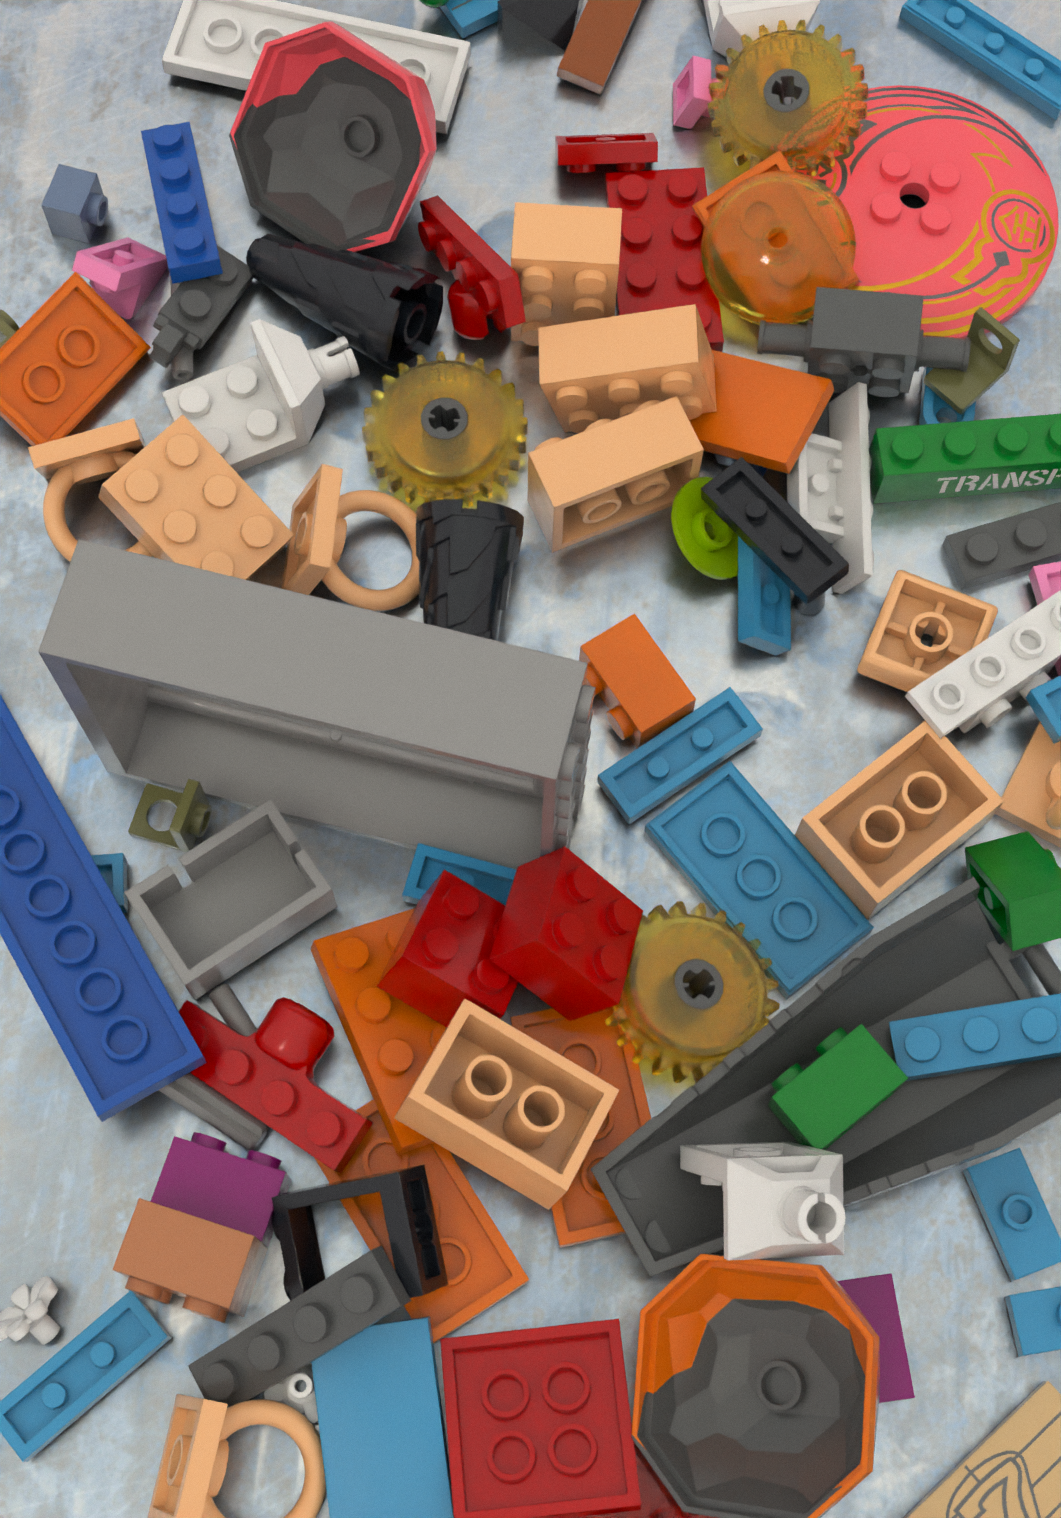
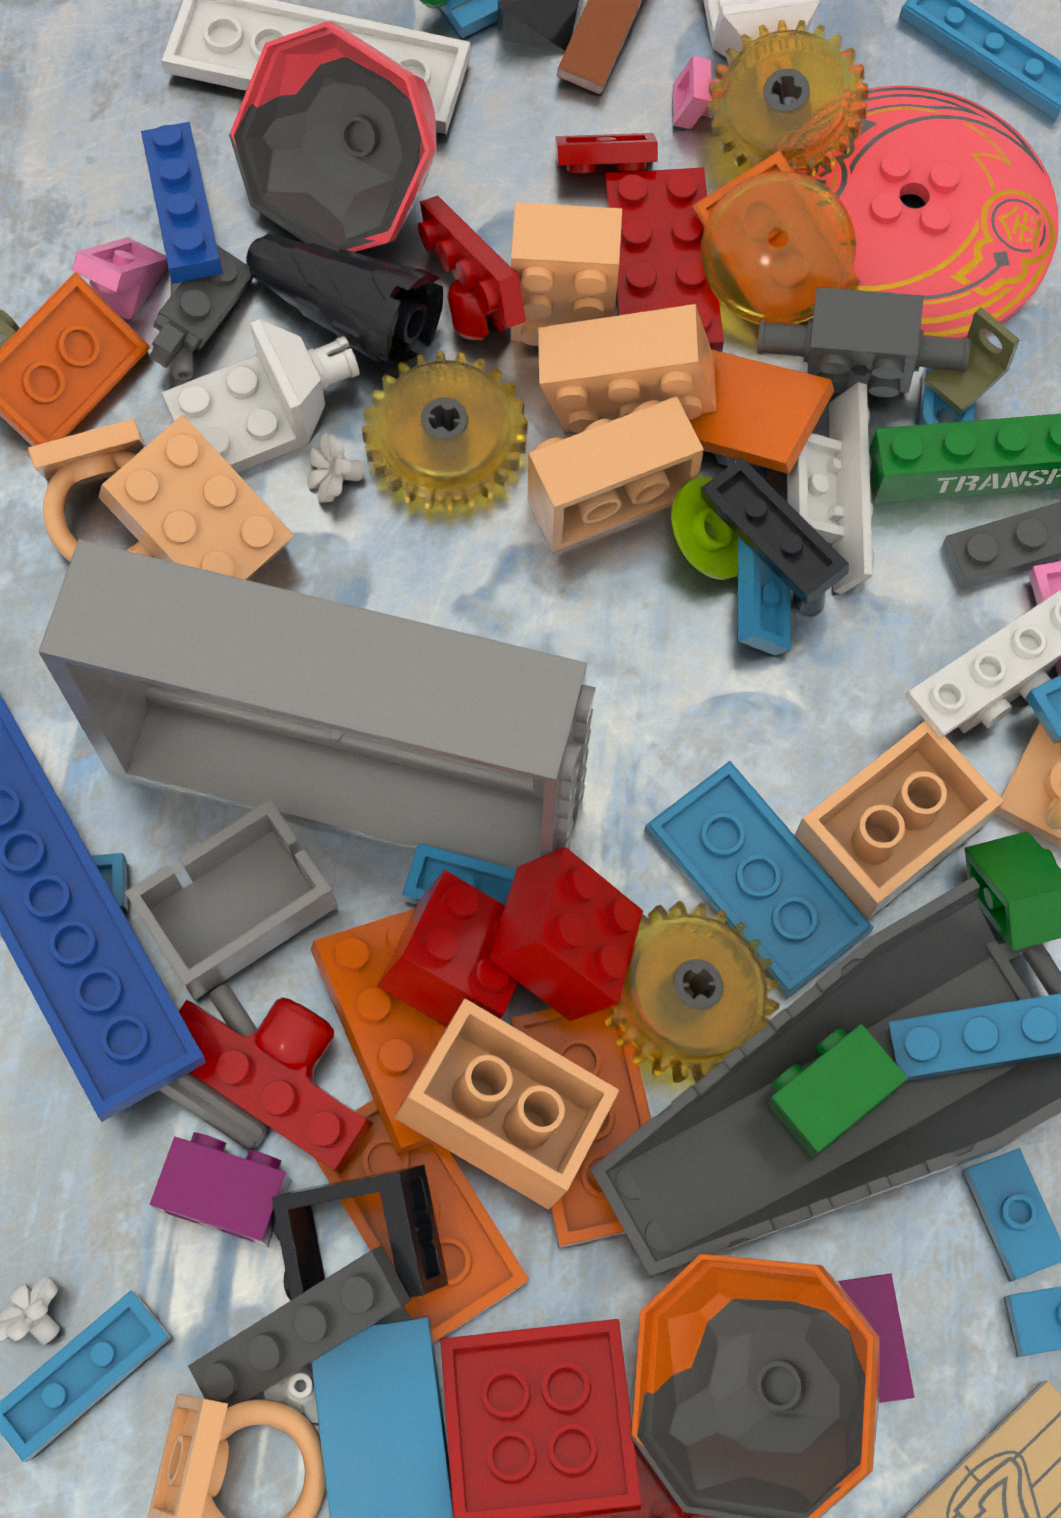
sand blue plate [41,164,108,243] -> none
nougat brick [112,1198,268,1323] -> none
olive bracket [128,779,212,852] -> none
light nougat tile [282,464,419,611] -> none
black cone [416,499,524,641] -> none
orange brick [579,613,696,748] -> none
dark azure plate [597,687,763,824] -> none
white plate [680,1142,846,1261] -> none
light nougat brick [857,570,998,692] -> none
none -> white plant [307,433,364,503]

